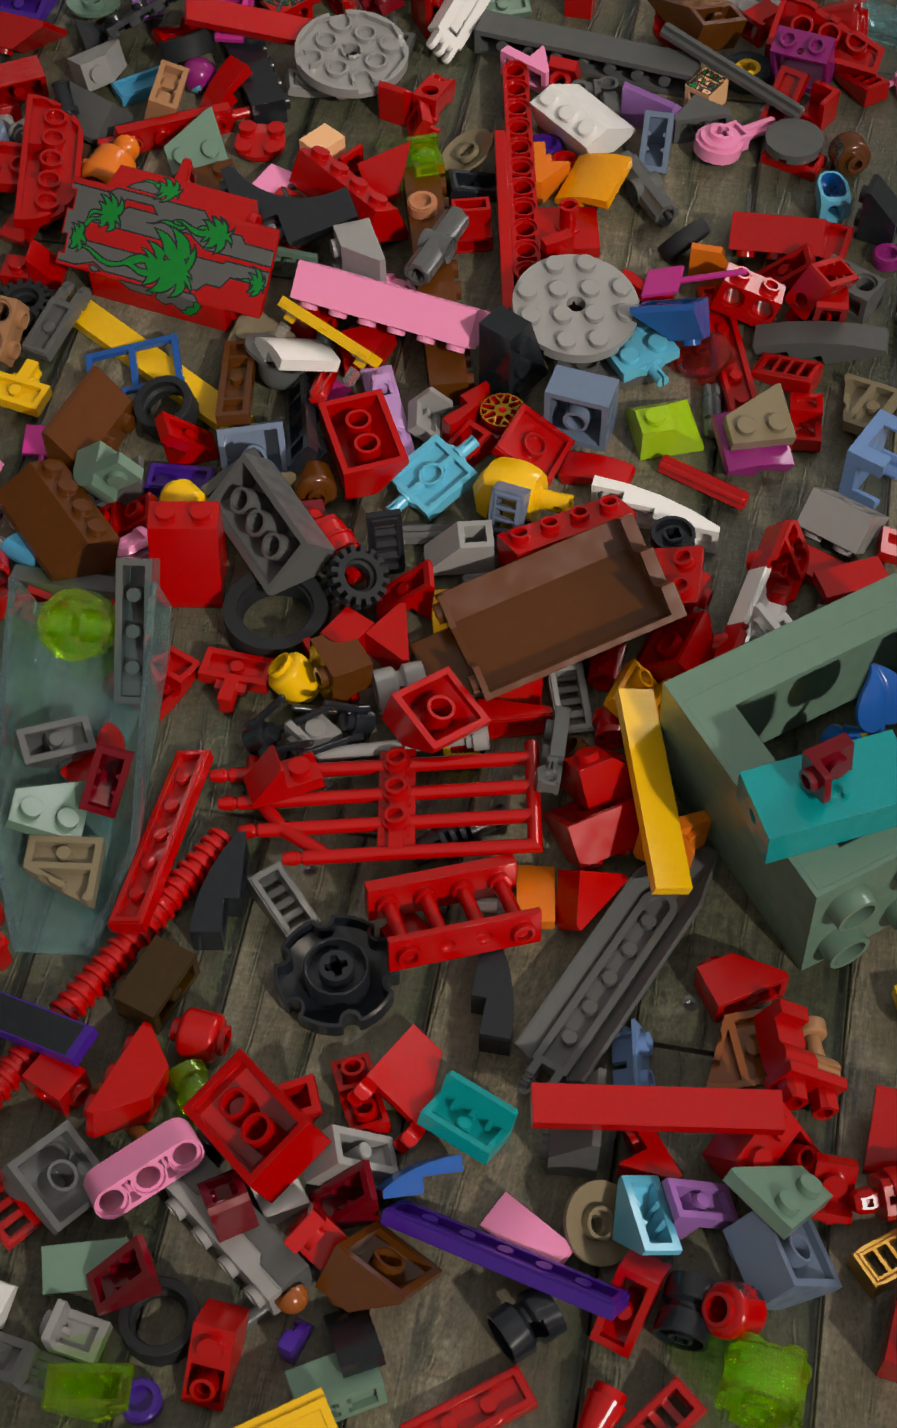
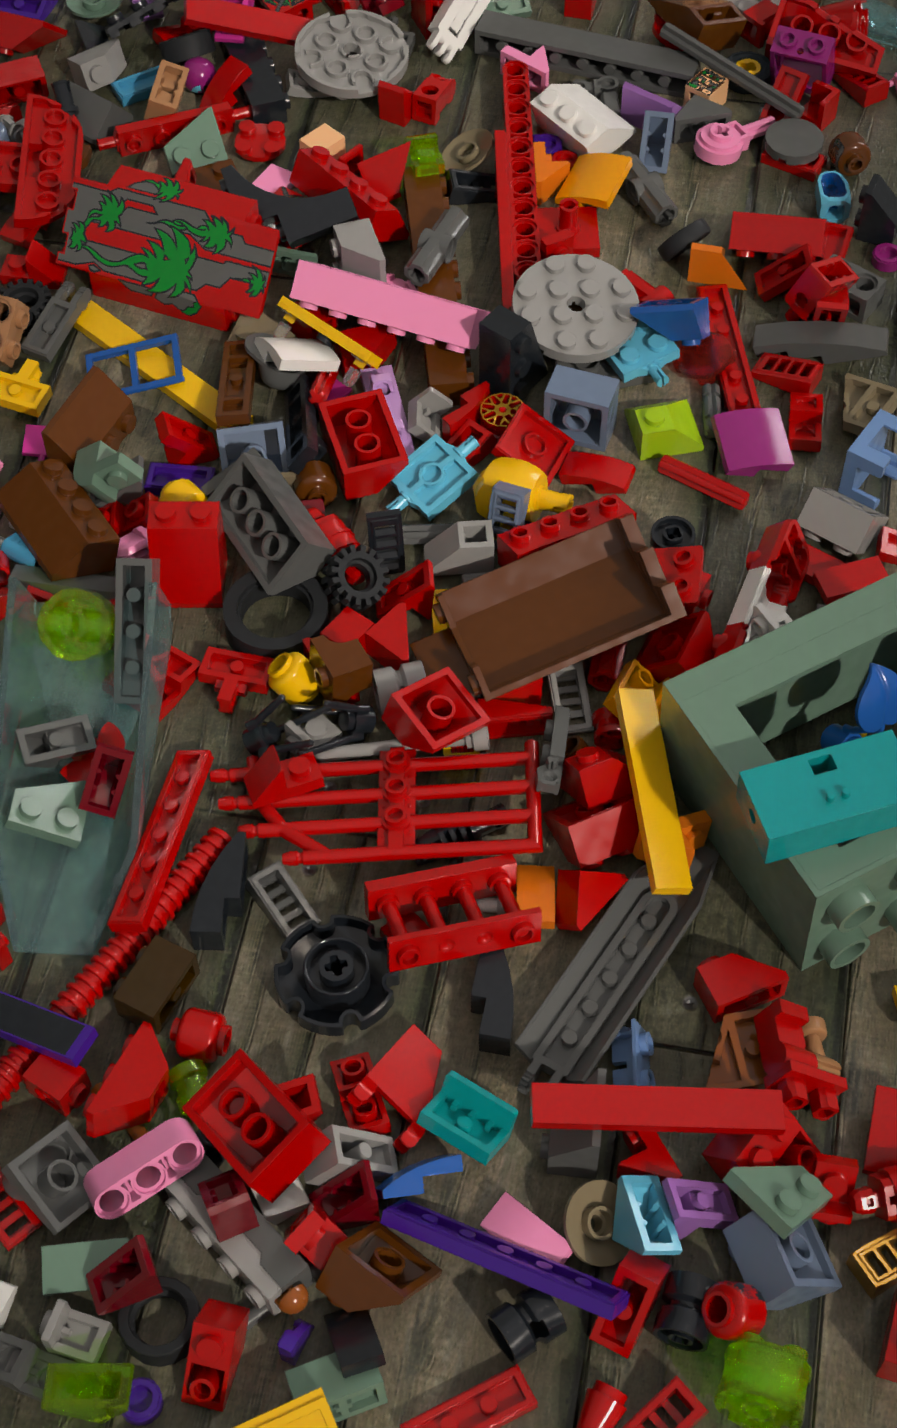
dark tan wing [23,835,107,909] -> none
orange piece [81,134,140,184] -> none
black tyre [133,375,199,440] -> none
red tile [405,101,440,145] -> none
nougat tile [407,191,438,220] -> none
red piece [451,196,493,254] -> none
red tile [548,55,582,84] -> none
white slope [590,475,720,554] -> none
dark pink piece [641,265,748,298] -> none
red brick [709,262,786,327] -> none
dark tan wing [722,383,796,451] -> none
dark red bracket [799,732,854,804] -> none

